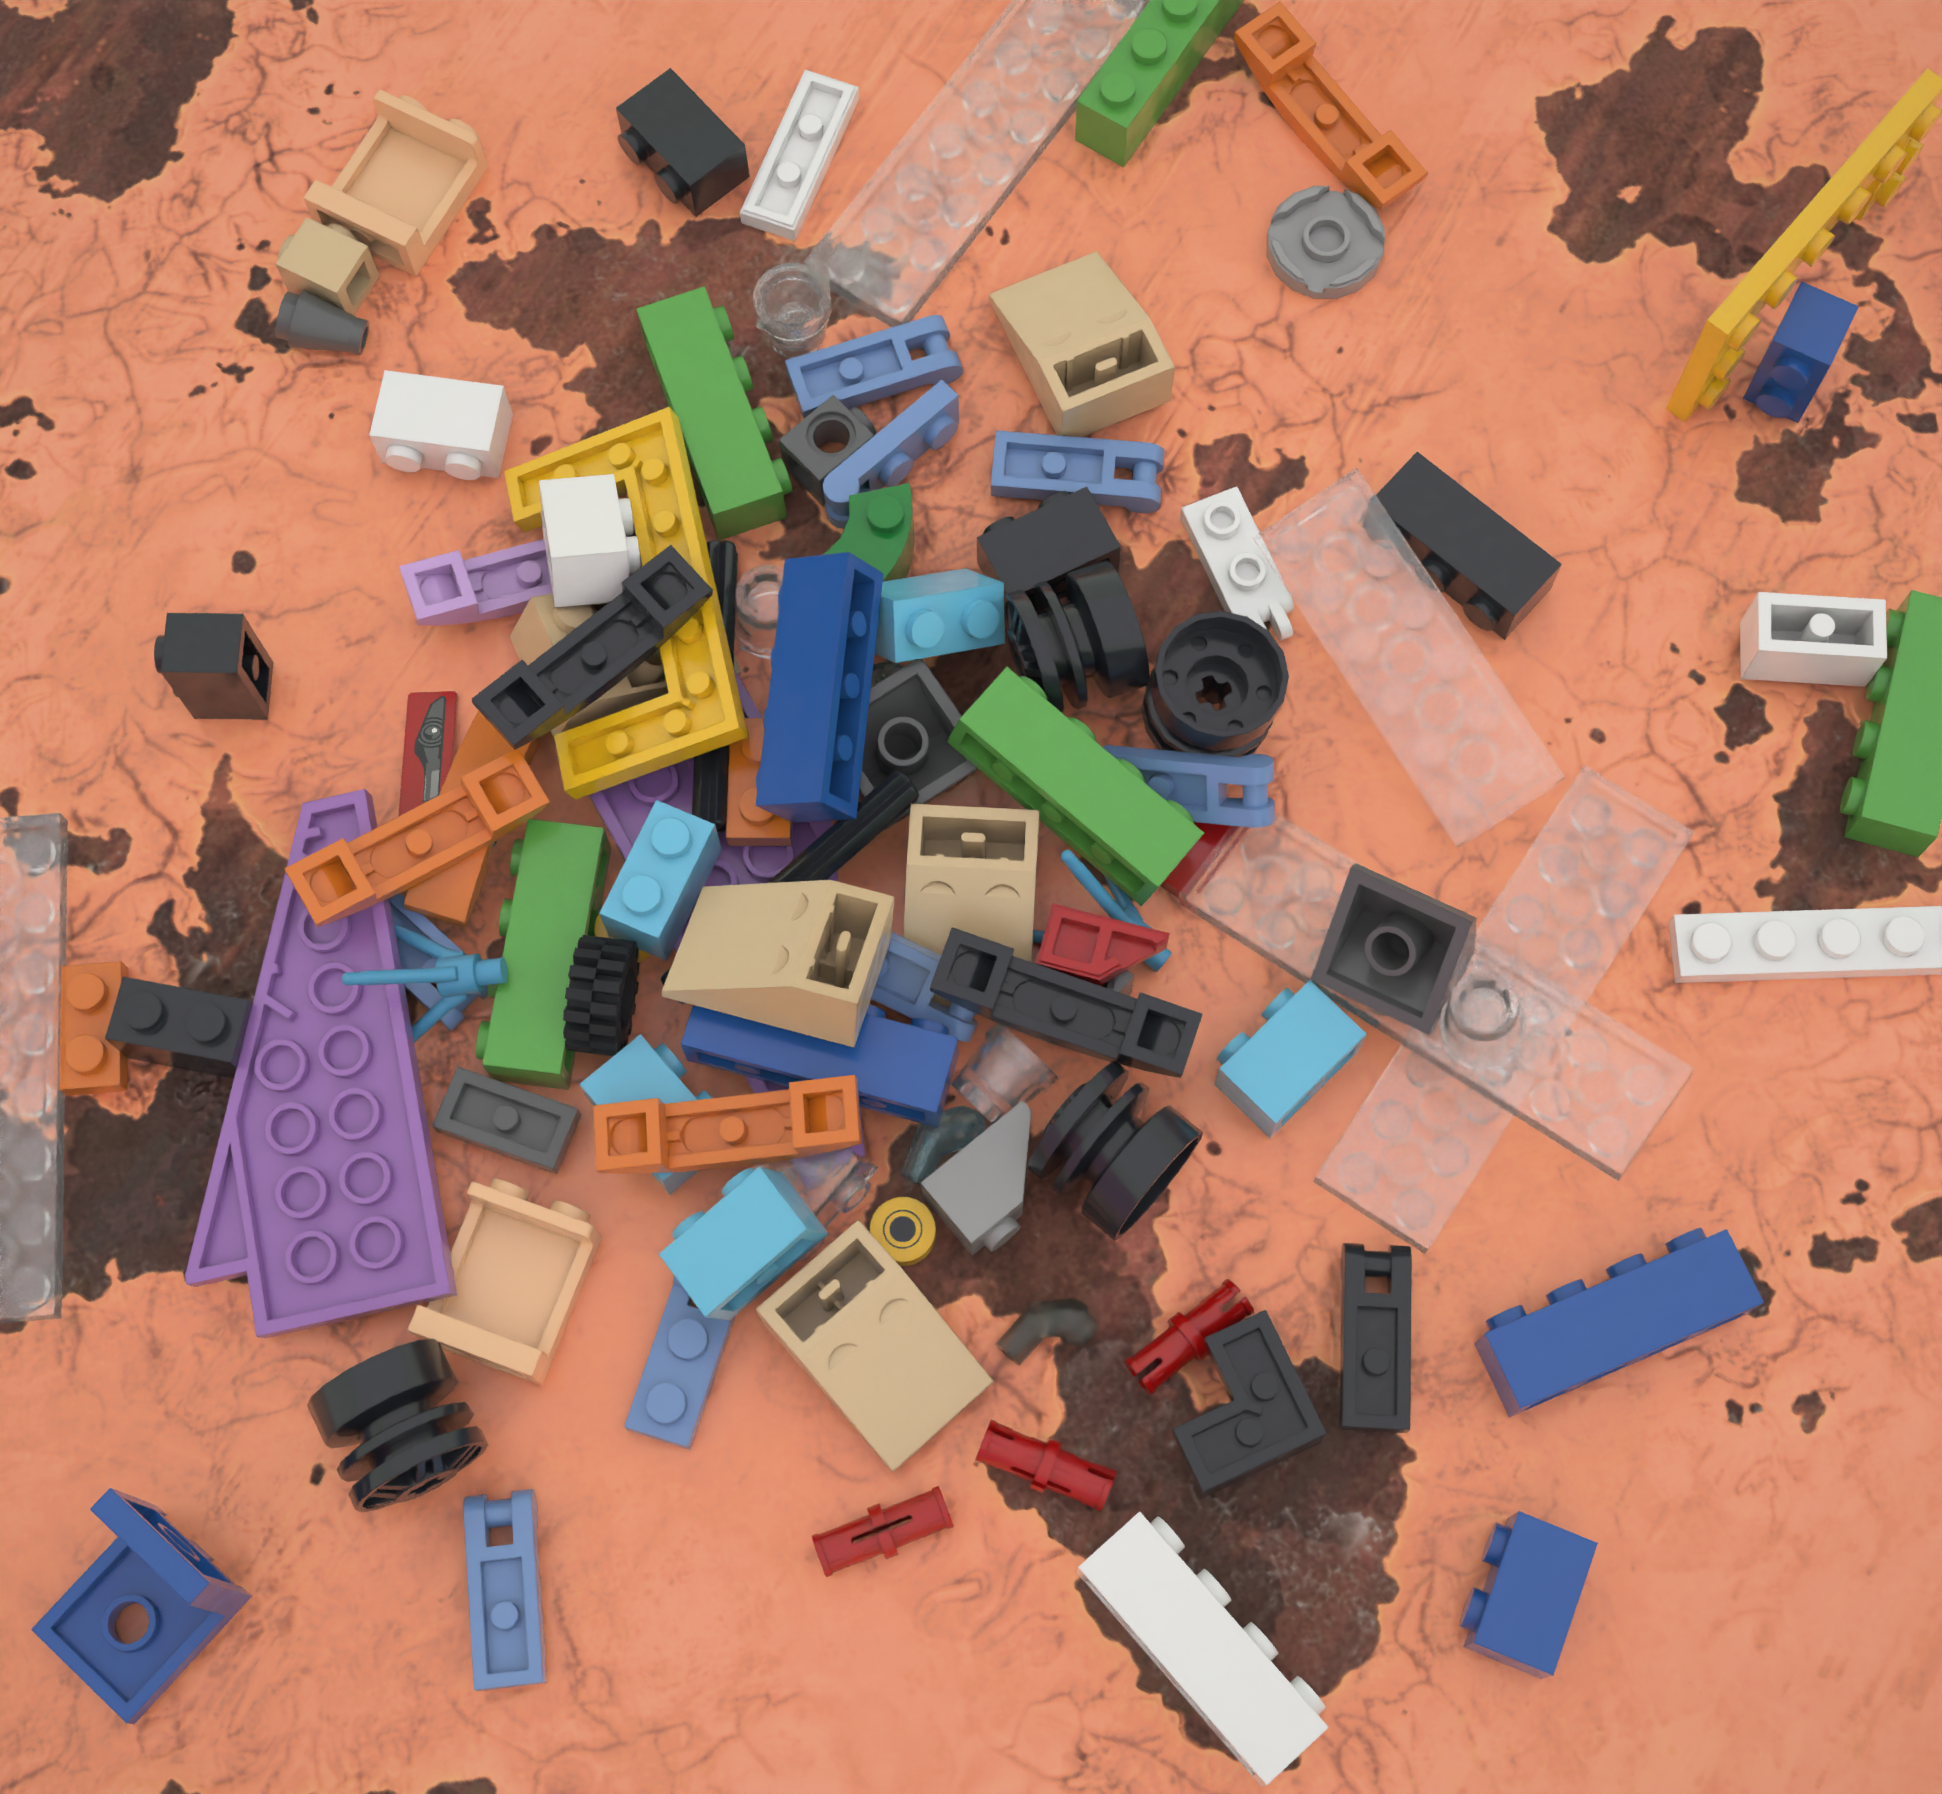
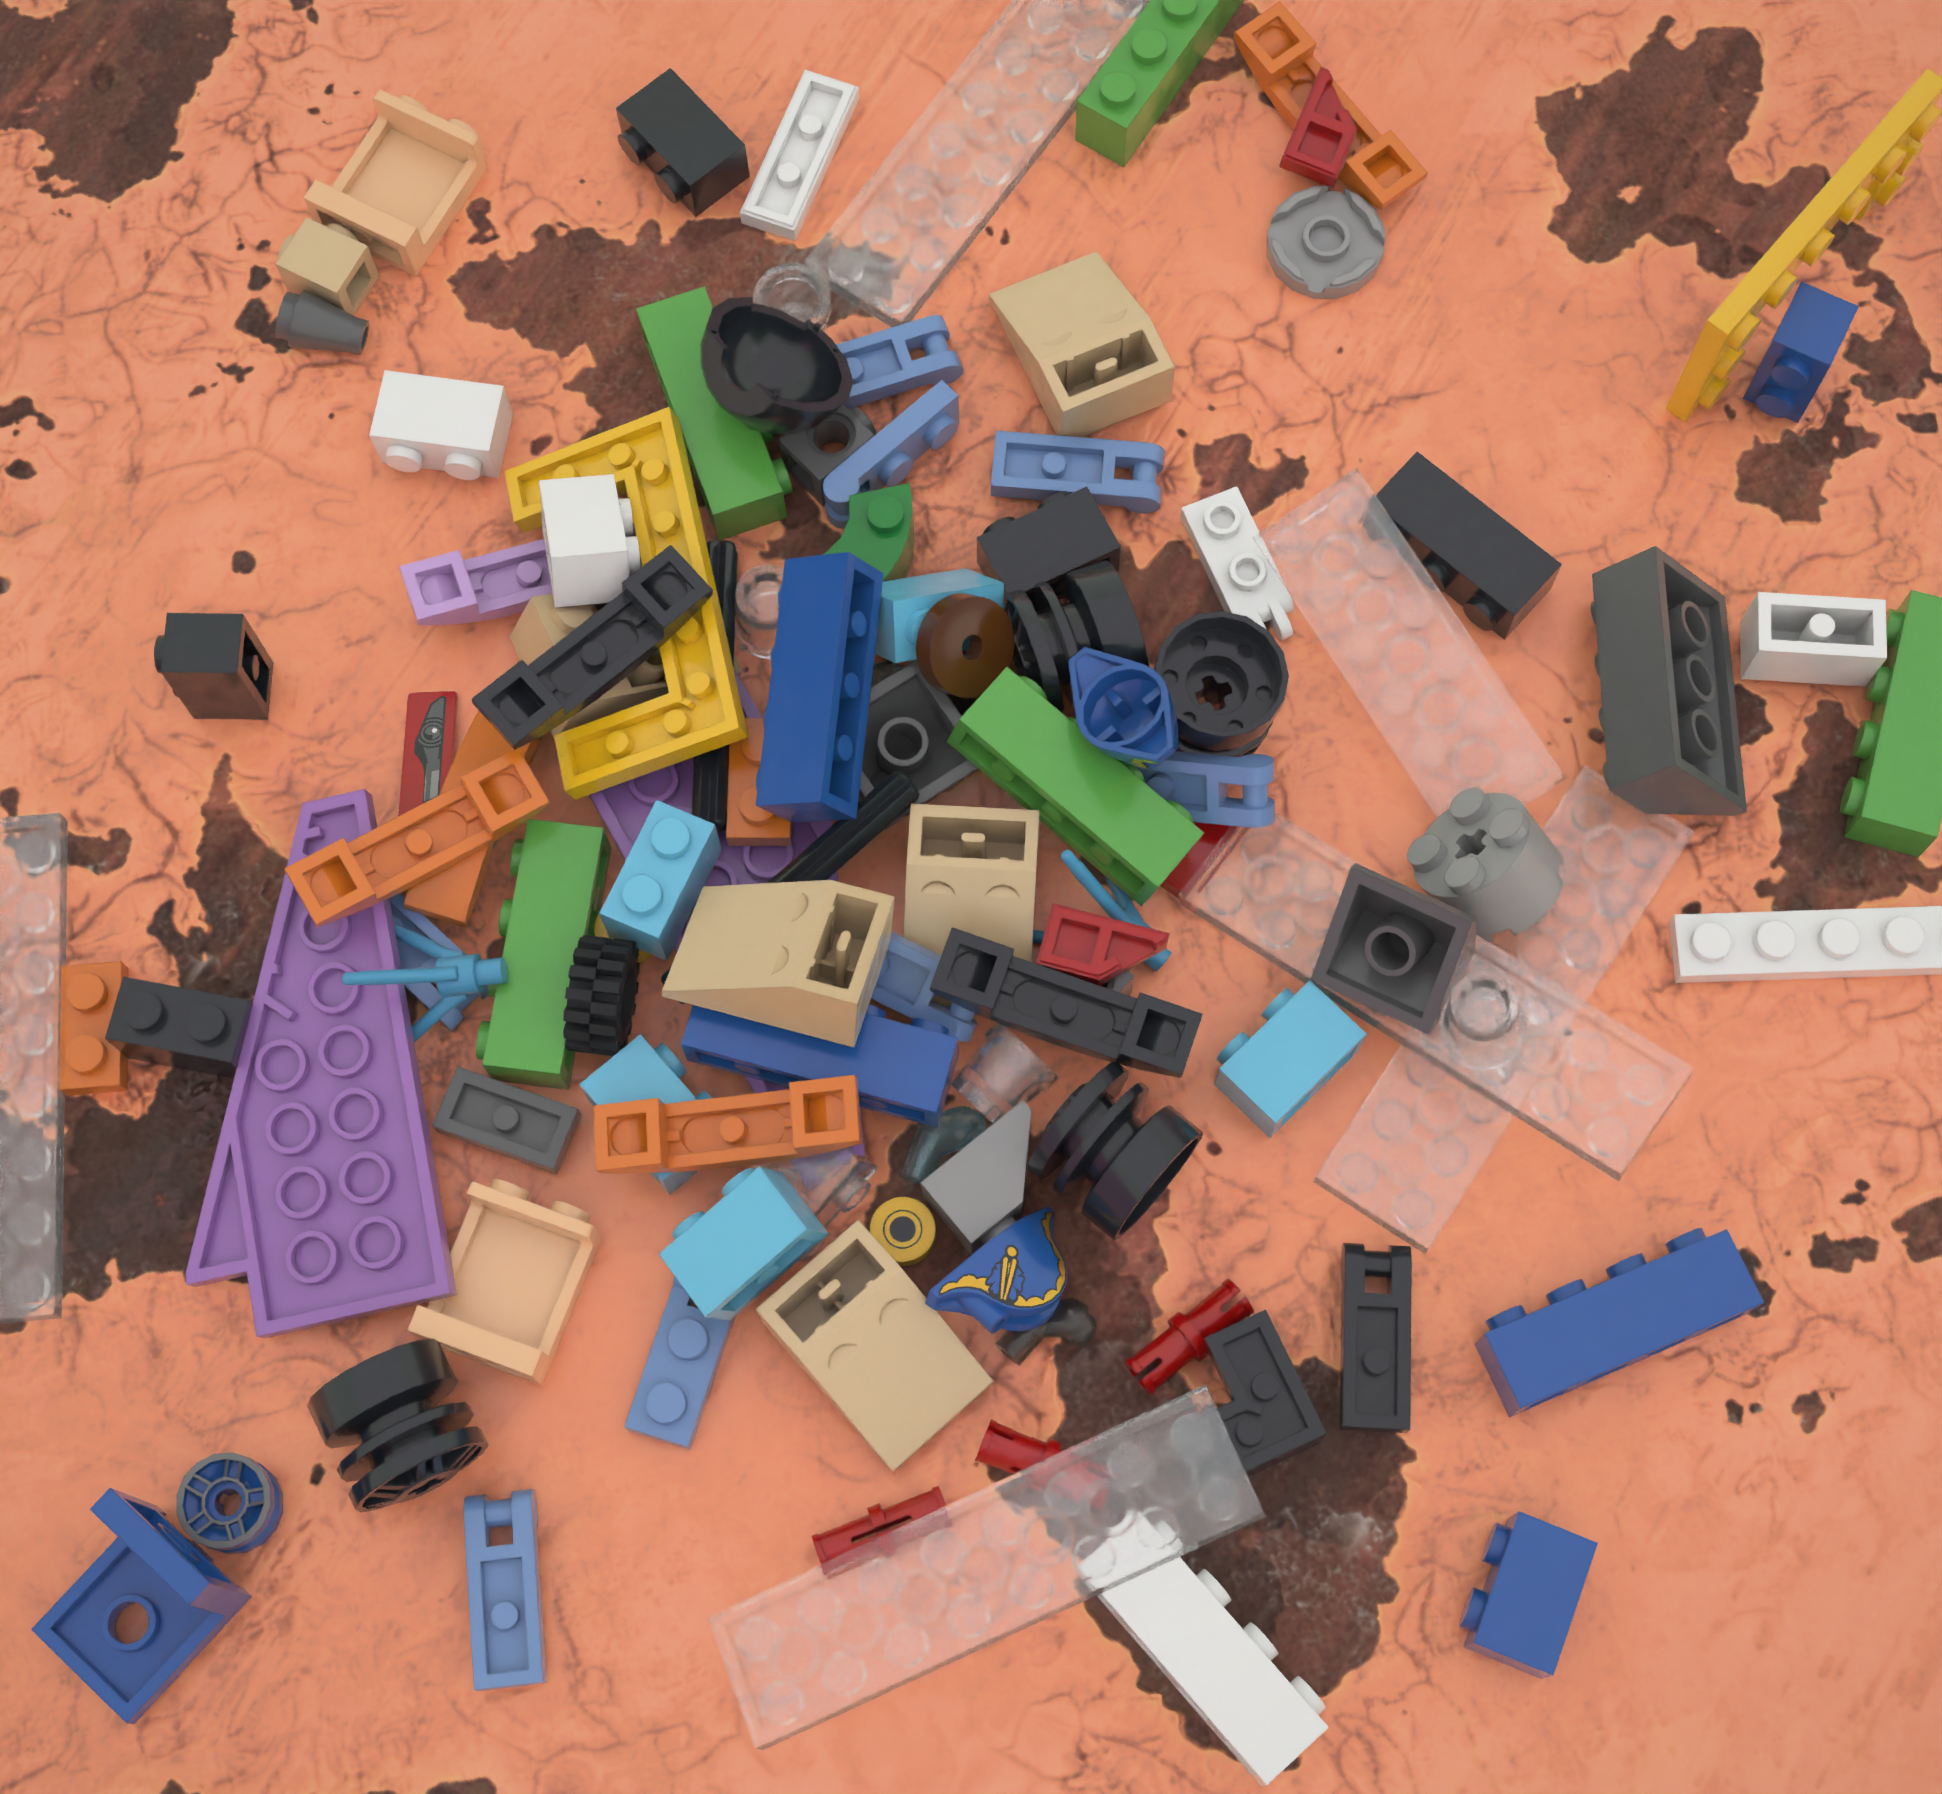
none -> blue wheel [176,1452,283,1554]
none -> black cylinder [700,297,853,434]
none -> clear plate [708,1385,1267,1751]
none -> reddish brown piece [916,593,1015,698]
none -> blue hat [925,1206,1068,1334]
none -> blue hat [1068,647,1179,770]
none -> red tile [1279,67,1357,188]
none -> light grey brick [1407,787,1564,943]
none -> dark grey slope [1591,546,1747,816]

